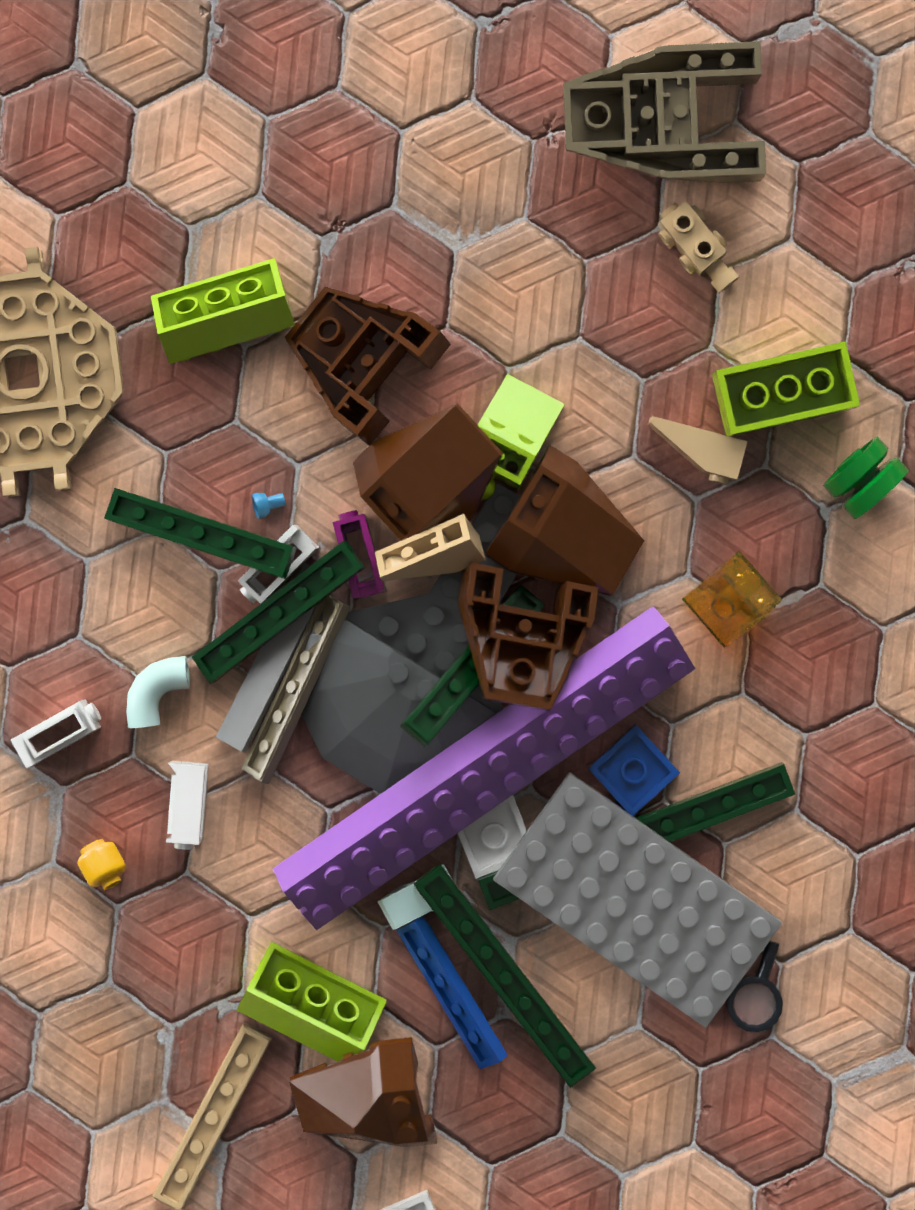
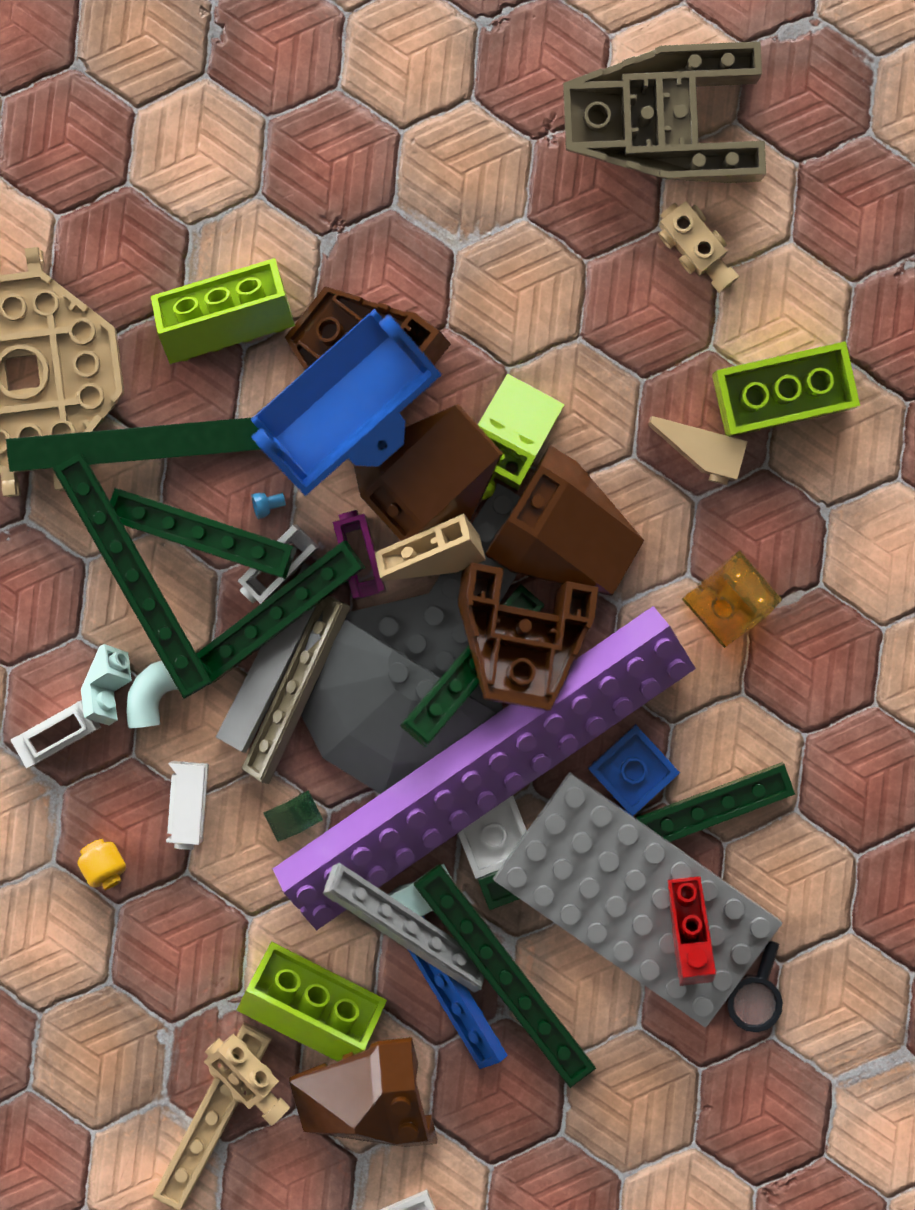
green wheel [823,436,909,519] -> none
none -> dark green tile [6,417,262,472]
none -> dark green tile [52,452,213,699]
none -> light aqua slope [81,644,132,726]
none -> tan brick [204,1034,290,1126]
none -> blue piece [251,309,442,496]
none -> clear green brick [264,790,323,842]
none -> light grey tile [323,863,485,992]
none -> red slope [667,876,716,986]

